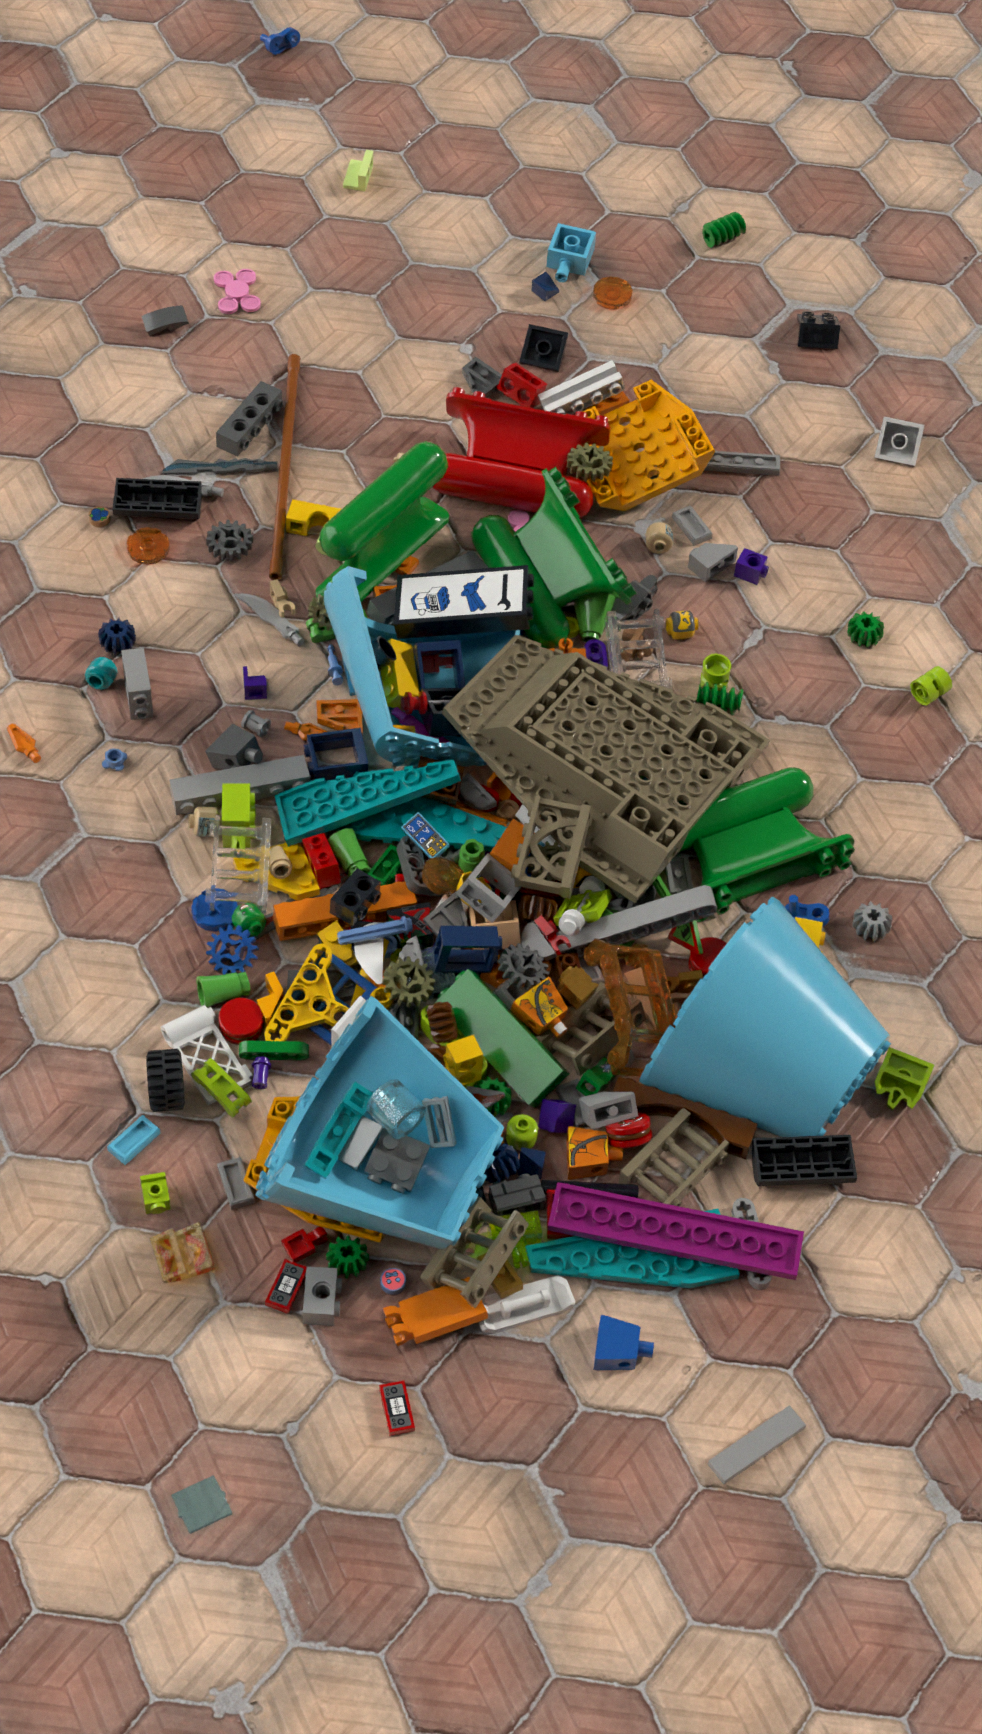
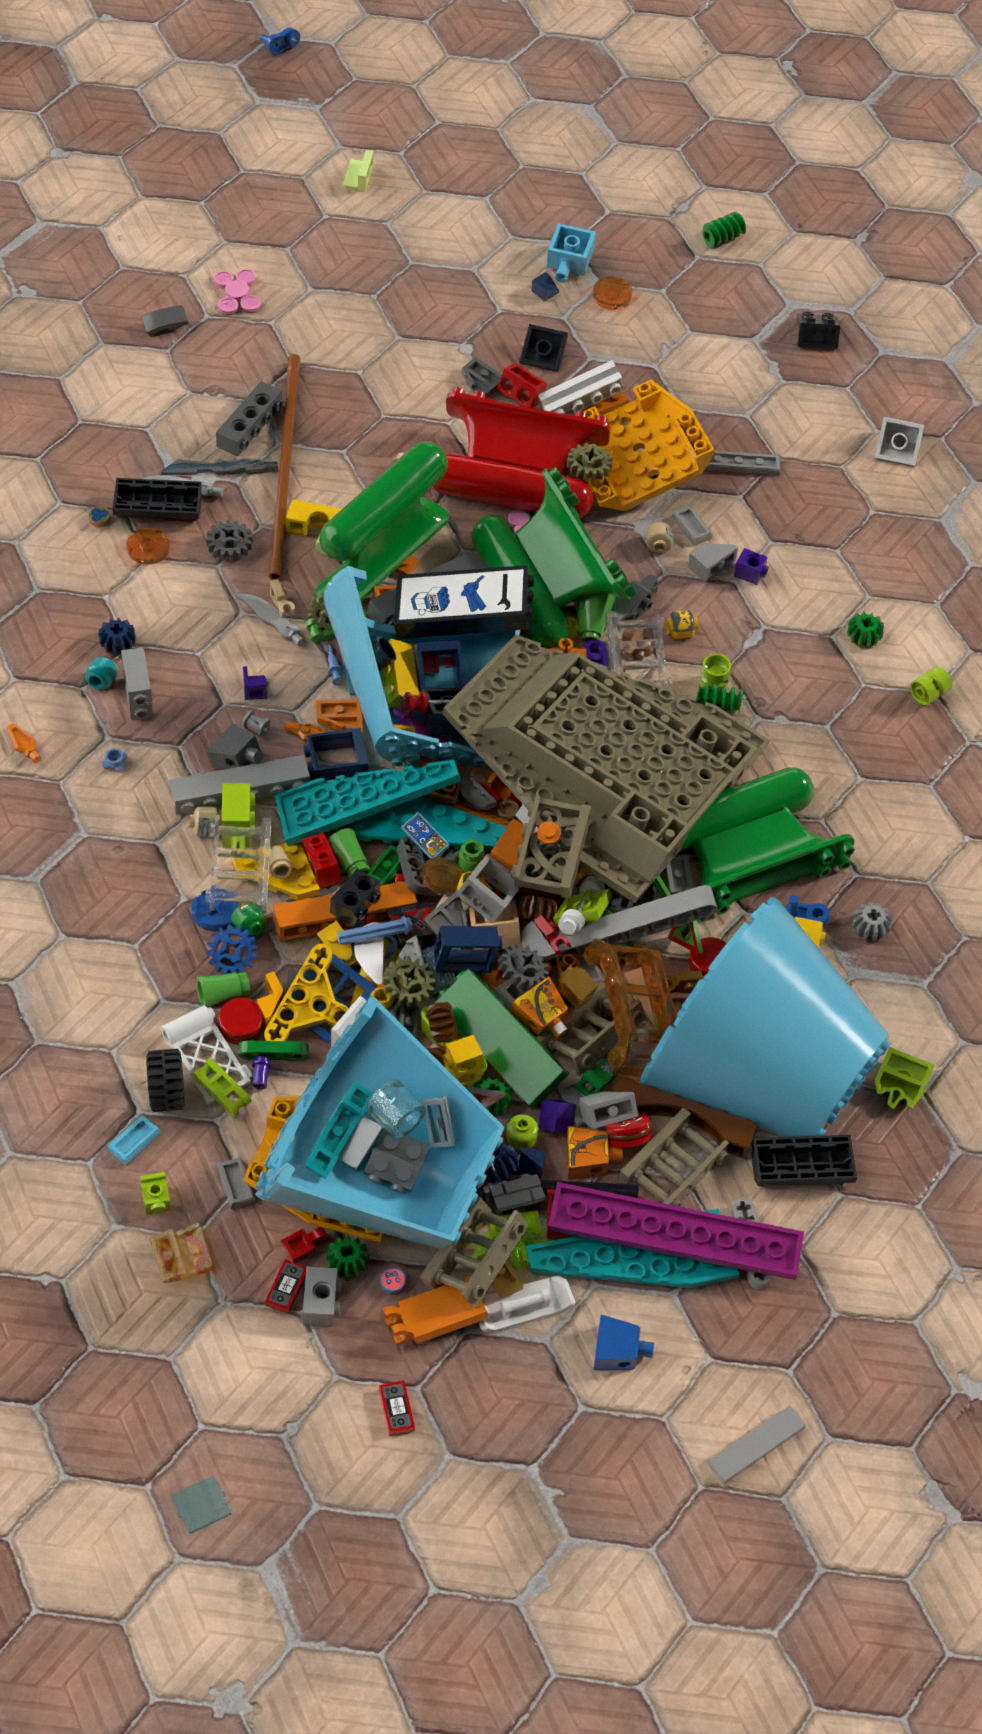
none -> orange plate [537,822,561,845]

